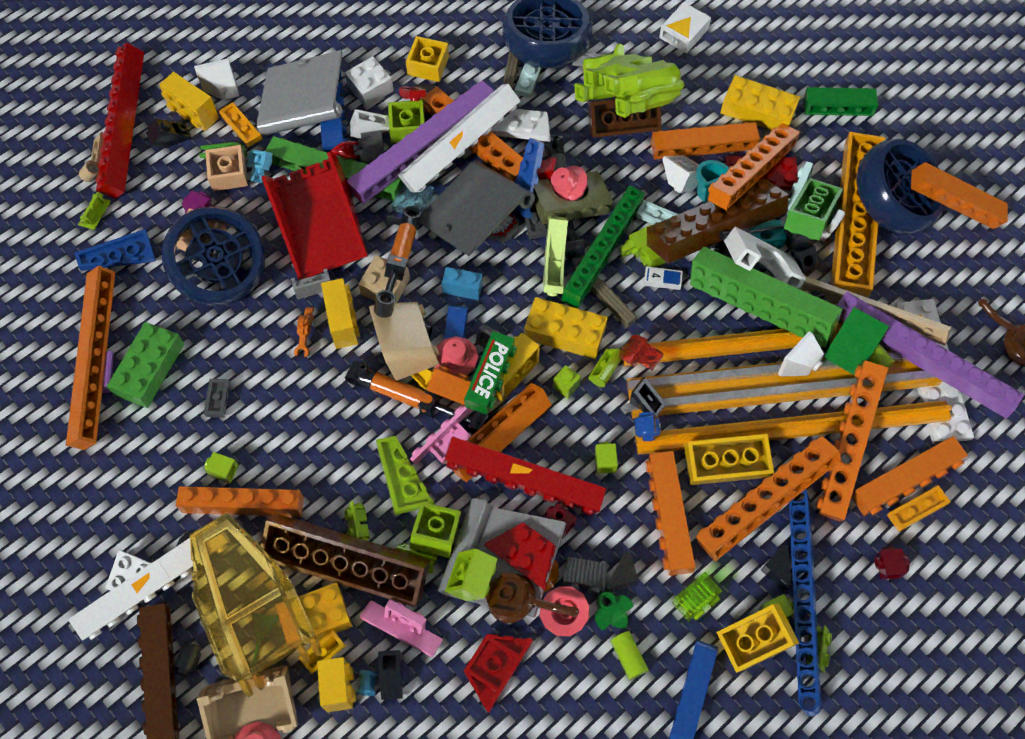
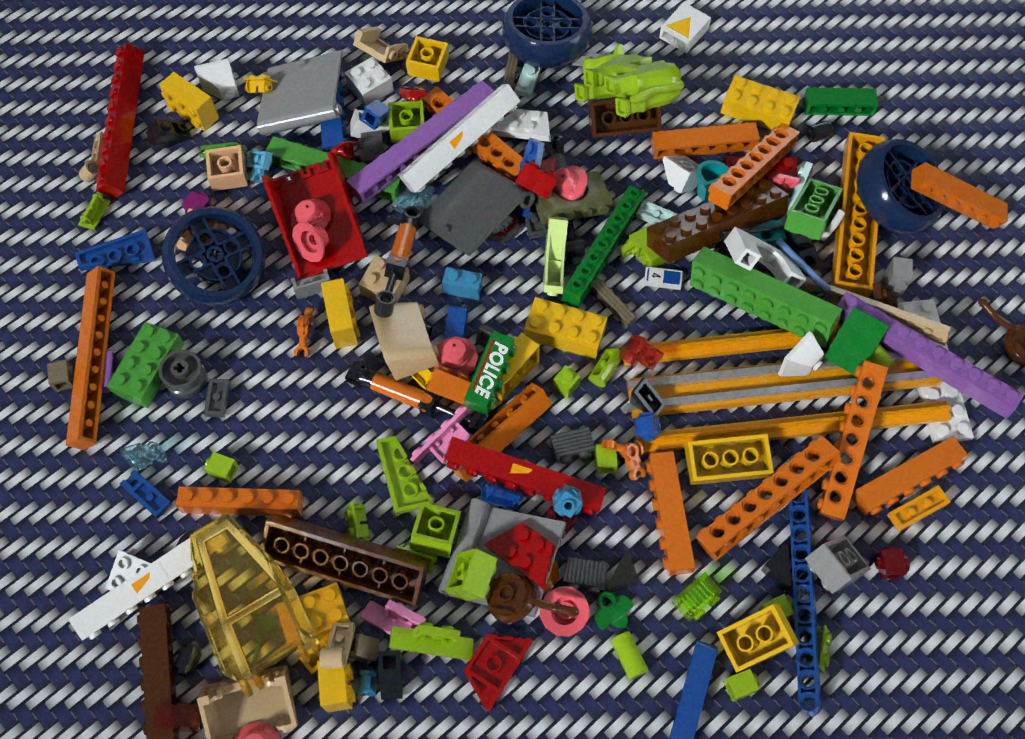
light orange plate [219,102,262,147] -> none
none -> dark tan brick [47,360,75,392]
none -> blue plate [119,469,173,519]
none -> clear light blue plate [120,441,167,470]
none -> clear red brick [153,703,202,732]
none -> dark grey wheel [158,349,208,399]
none -> yellow hinge [241,75,277,94]
none -> coral hat [291,198,331,229]
none -> coral hat [292,222,329,262]
none -> tan plate [319,622,355,669]
none -> dark tan brick [348,634,380,662]
none -> tan panel [353,26,408,63]
none -> blue brick [360,99,390,130]
none -> lime bracket [389,622,474,661]
none -> blue hinge [481,482,524,510]
none -> red brick [515,161,558,200]
none -> dark grey brick [550,427,595,464]
none -> dark azure brick [552,483,583,518]
none -> orange piece [601,439,646,480]
none -> lime brick [723,669,760,702]
none -> coral tile [768,174,802,192]
none -> medium blue bar [775,238,831,293]
none -> light grey brick [805,535,871,594]
none -> black brick [806,121,834,142]
none -> reddish brown slope [873,282,898,308]
none -> light grey brick [883,257,913,297]

